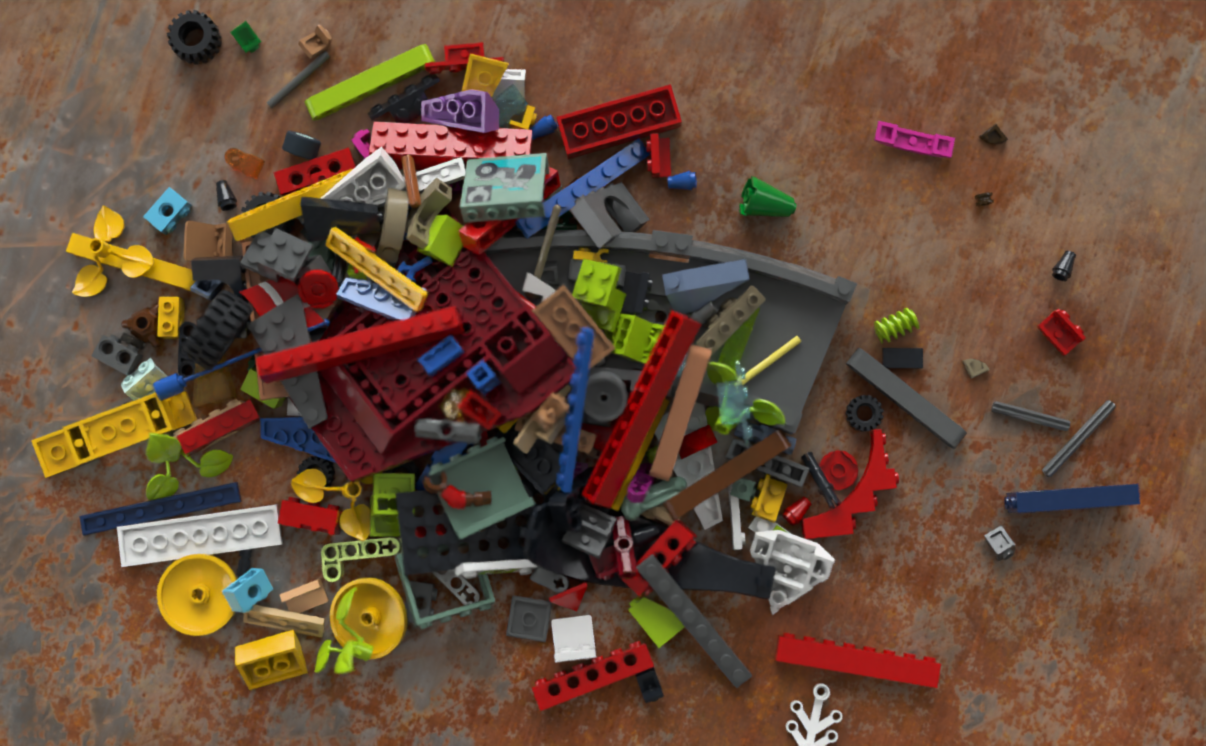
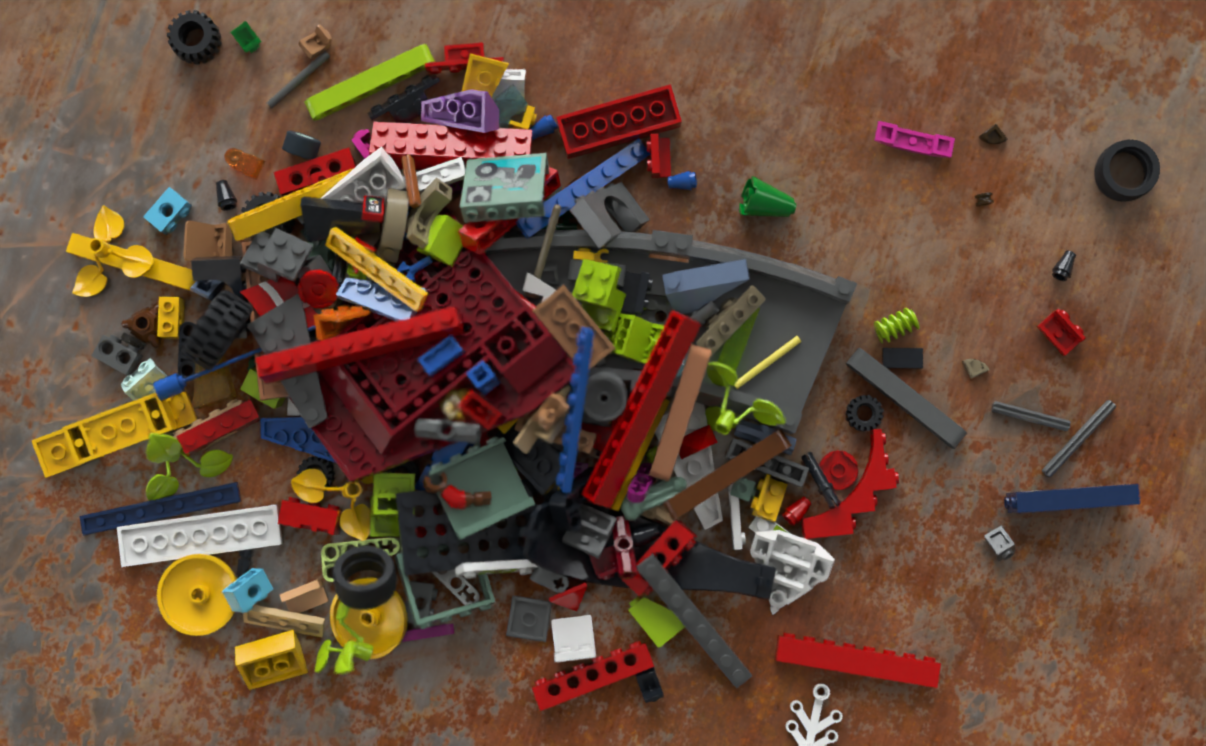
clear light blue bracket [717,361,753,445] -> none
none -> orange bracket [314,305,370,340]
none -> black tyre [333,546,396,610]
none -> tile [362,195,384,222]
none -> magenta beam [401,623,455,642]
none -> black tyre [1094,139,1160,202]

